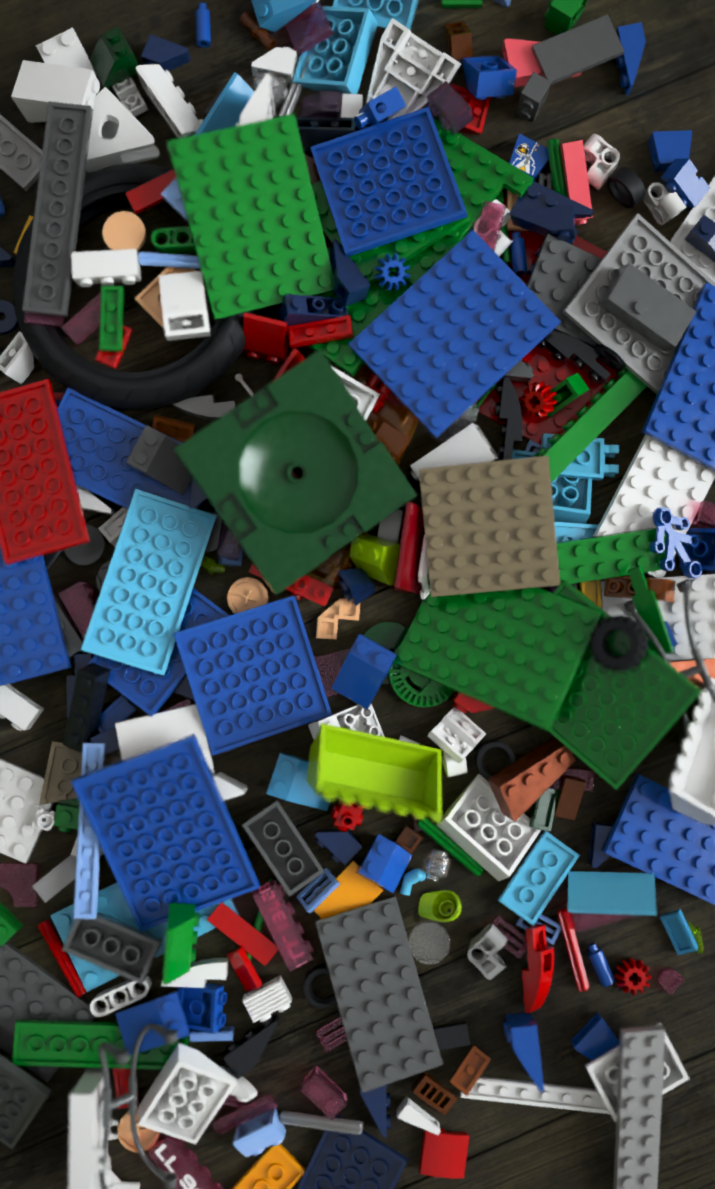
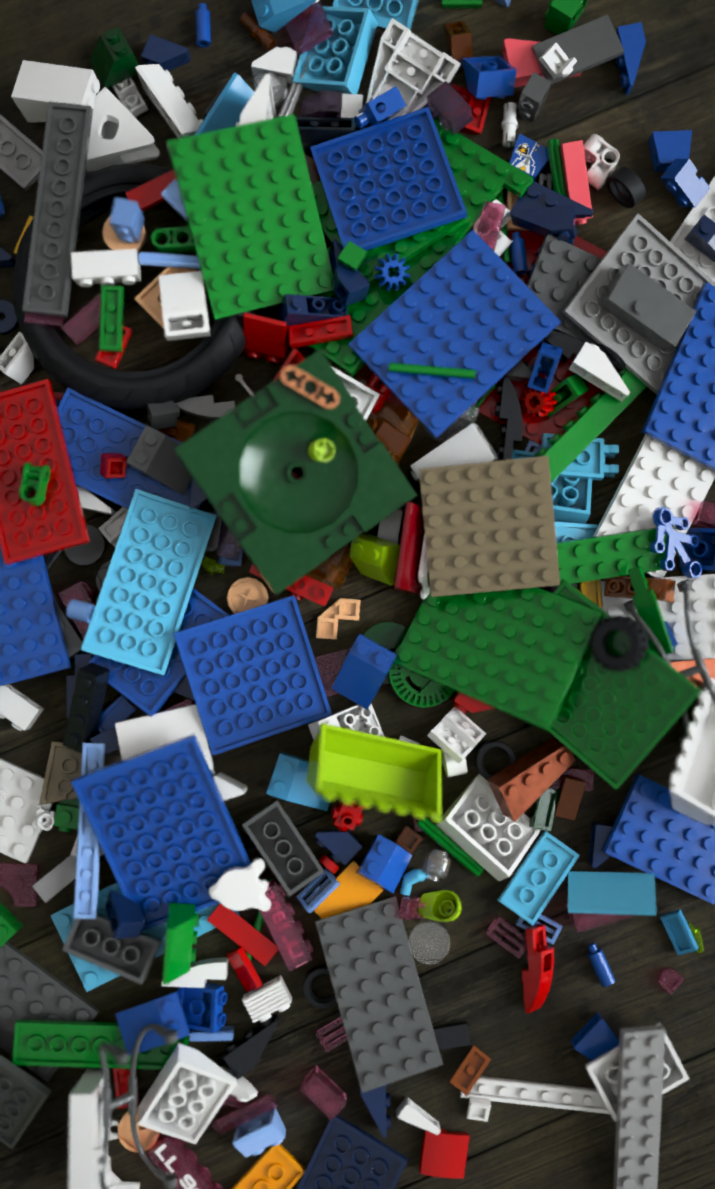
white slope [36,27,96,75] -> none
red axle [38,919,86,997] -> none
white beam [90,976,152,1017] -> none
light grey axle [280,1111,363,1135] -> none
dark blue slope [338,568,376,606] -> none
reddish brown slope [412,1071,458,1115] -> none
light grey piece [468,923,507,980] -> none
blue slope [503,1012,544,1092] -> none
red axle [557,908,590,992] -> none
red gear [614,957,652,996] -> none
white piece [643,183,686,225] -> none
none -> green piece [19,462,51,506]
none -> medium blue piece [66,599,96,623]
none -> red slope [100,453,127,478]
none -> dark blue slope [105,890,146,939]
none -> medium blue brick [109,197,145,244]
none -> dark grey brick [147,400,180,430]
none -> white tile [209,858,271,911]
none -> nougat beam [280,365,340,409]
none -> lime wheel [308,439,335,462]
none -> red tile [318,854,339,874]
none -> green tile [338,241,367,272]
none -> green bar [389,363,476,379]
none -> clear pink tile [399,896,425,921]
none -> white tile [466,1097,491,1122]
none -> white pin [501,102,518,147]
none -> blue torso [527,343,563,393]
none -> white bracket [539,42,577,79]
none -> white slope [569,342,630,402]

